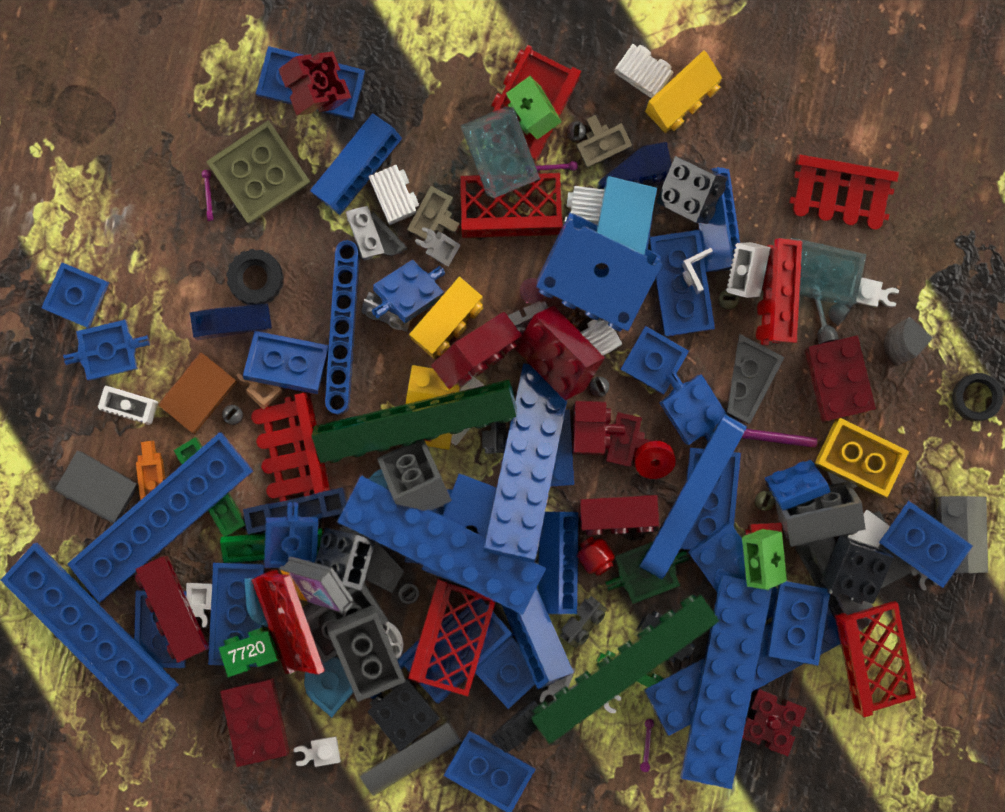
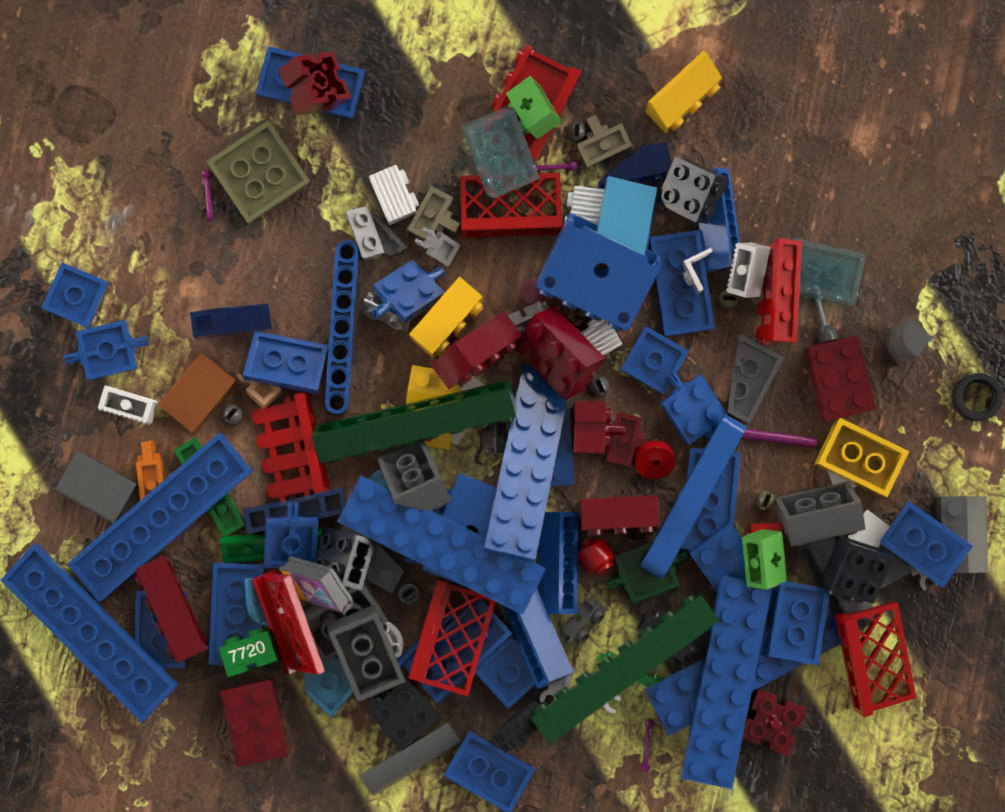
white plate [186,583,212,627] -> none
black tyre [226,249,284,306] -> none
white plate [294,736,341,767] -> none
blue brick [310,113,402,215] -> none
white brick [614,44,674,98] -> none
blue plate [765,460,830,511] -> none
red fence [789,154,899,230] -> none
dark grey hinge [829,304,850,326] -> none
white plate [852,277,899,308] -> none

